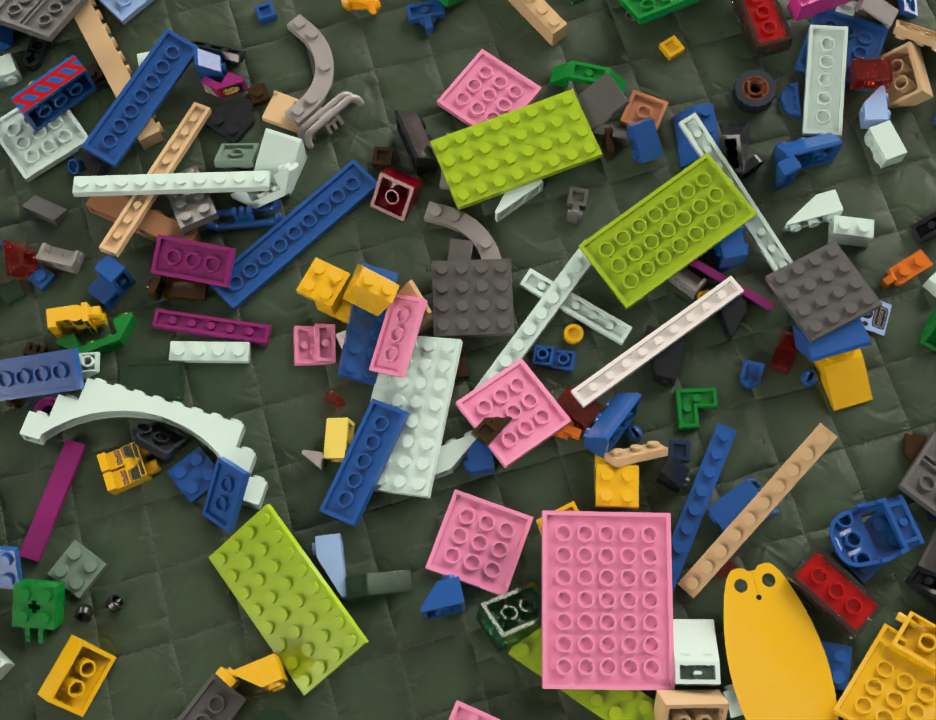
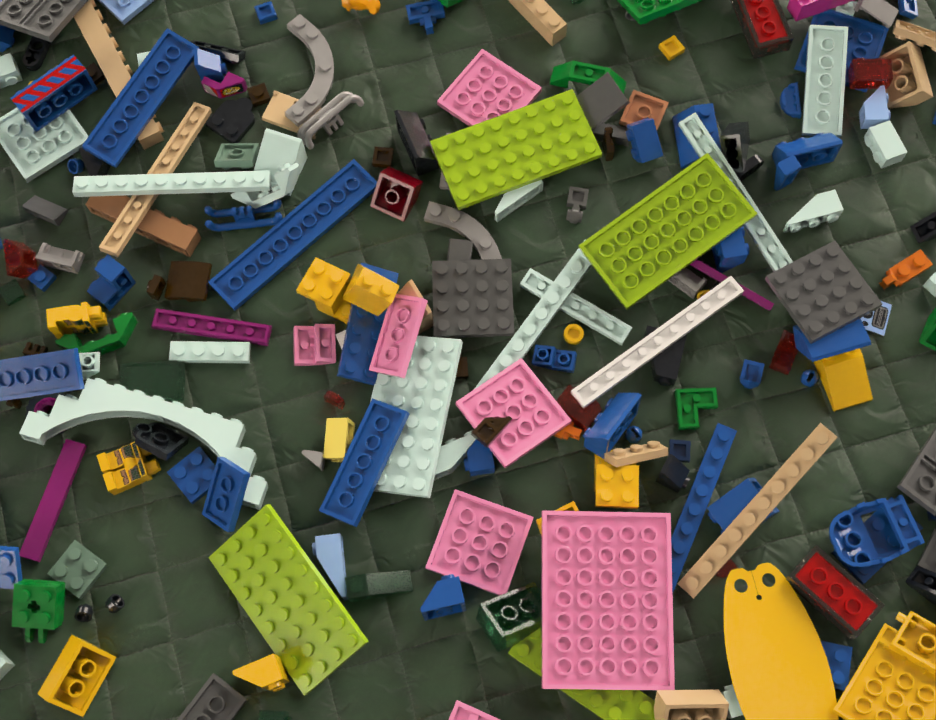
magenta plate [150,234,236,288] -> none
dark grey plate [167,165,219,234] -> none
yellow plate [215,666,241,689] -> none
light aqua slope [673,619,721,686] -> none
black slope [717,295,748,341] -> none
black wheel [732,69,777,114] -> none
light aqua brick [828,215,874,247] -> none
dark brown tile [903,433,927,463] -> none

